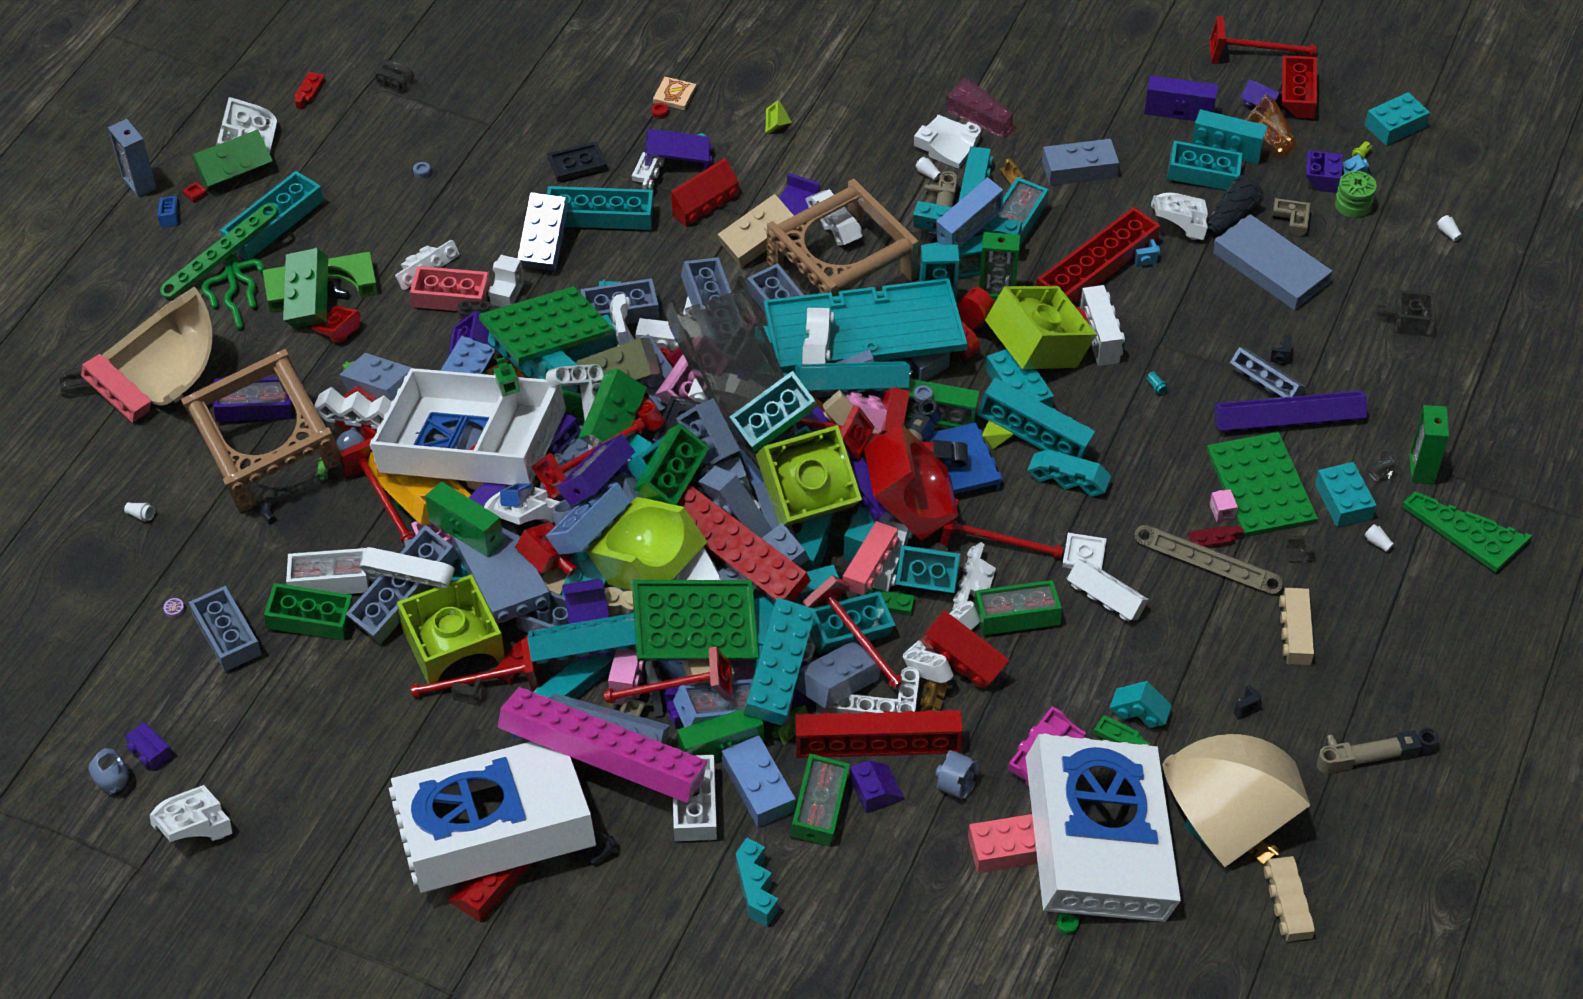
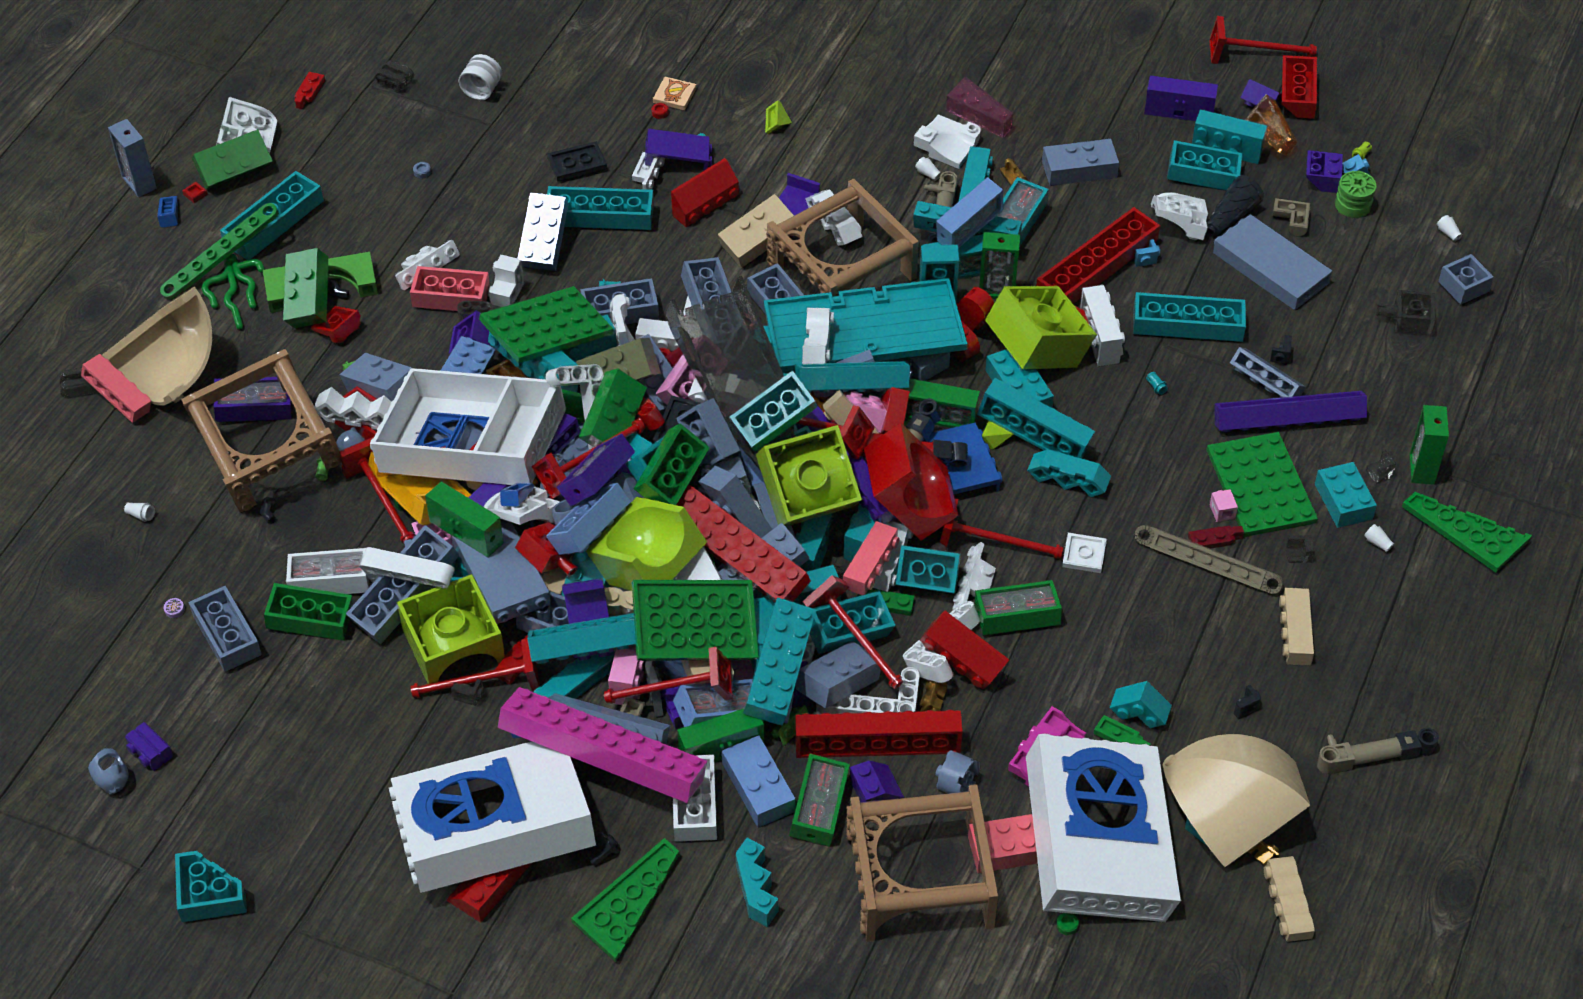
white slope [150,785,232,842] -> none
green brick [493,357,521,397] -> none
sand blue tile [914,385,933,403] -> none
white brick [1067,559,1149,621] -> none
teal brick [1365,92,1430,146] -> none
none -> teal brick [175,851,247,922]
none -> white wheel [458,54,502,100]
none -> green wing [571,838,679,962]
none -> medium nougat arch [846,785,998,942]
none -> teal brick [1133,292,1246,342]
none -> sand blue brick [1438,254,1494,305]

